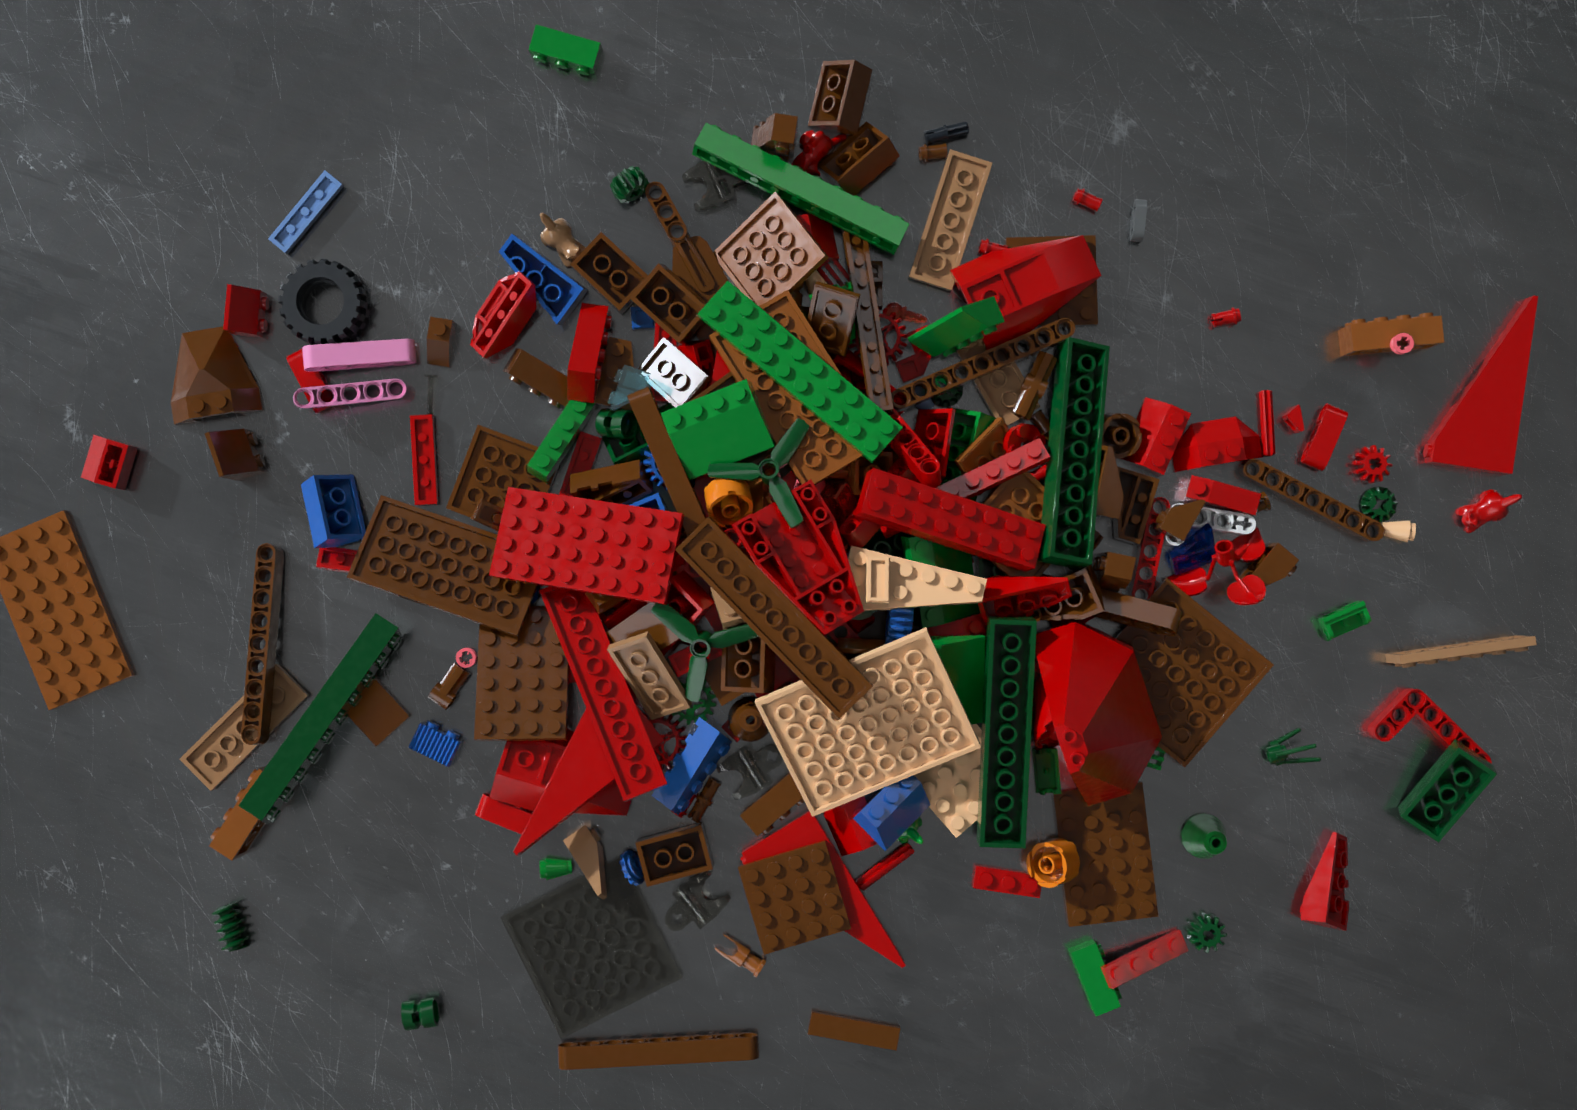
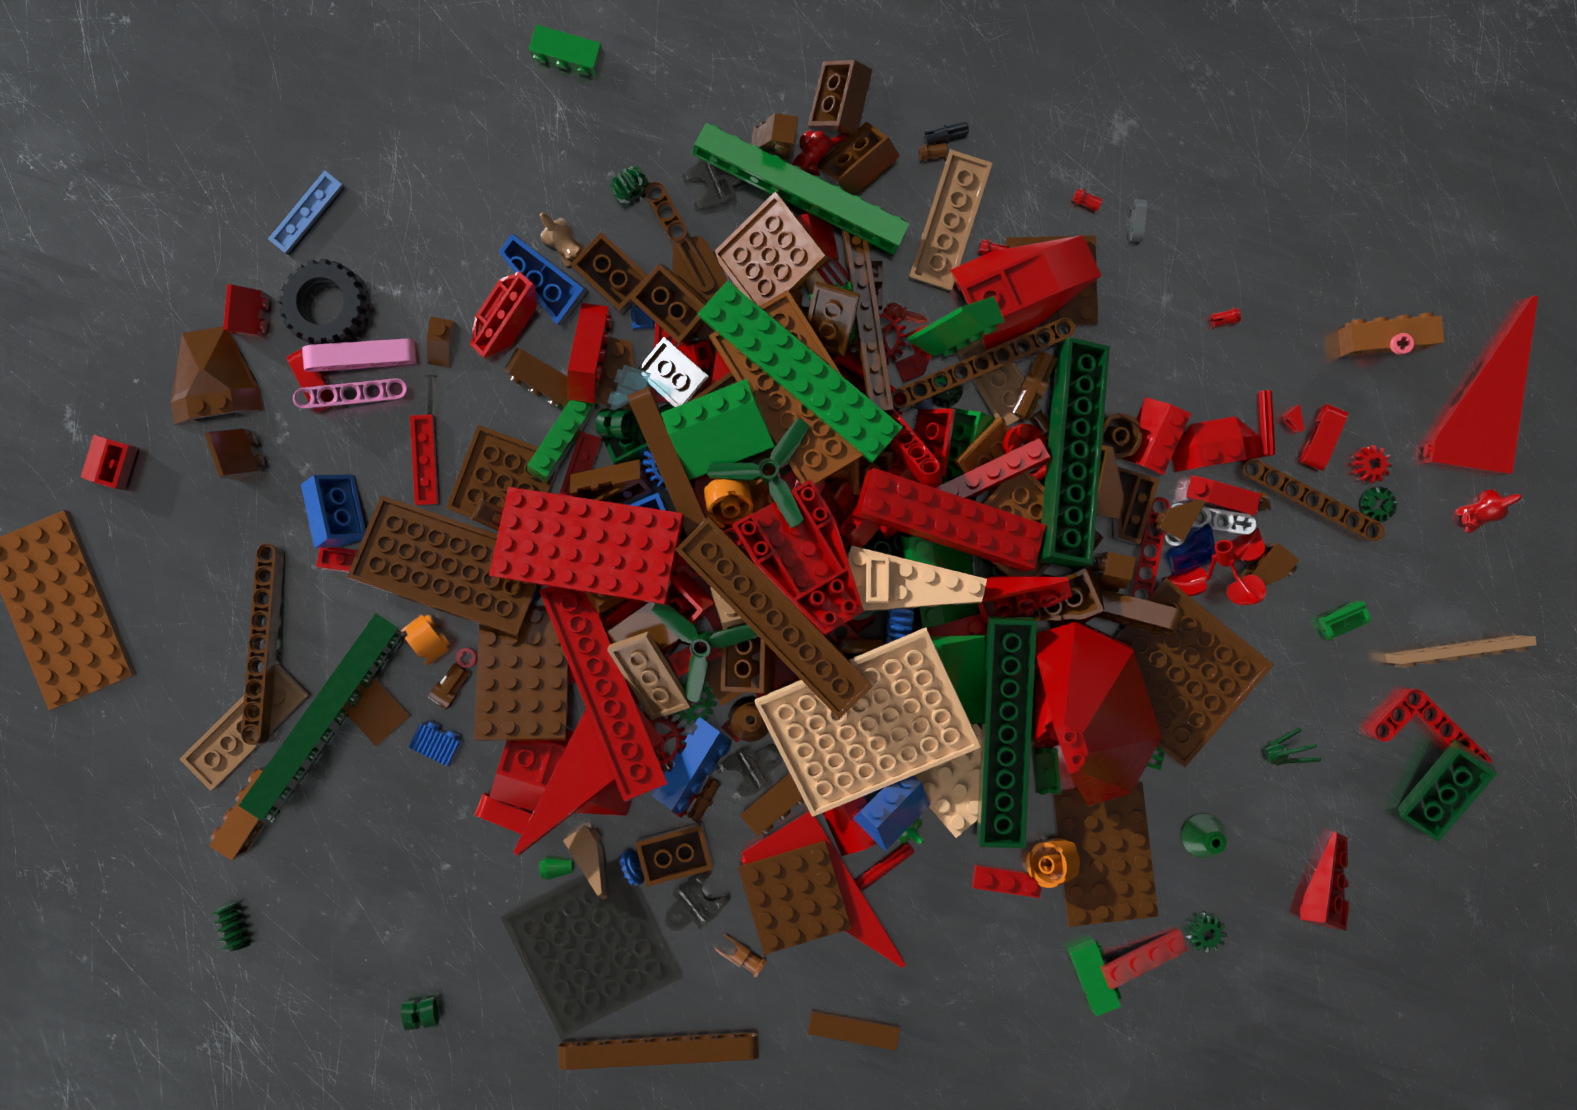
light nougat cone [1382,520,1416,542] -> none
none -> orange brick [400,614,451,666]

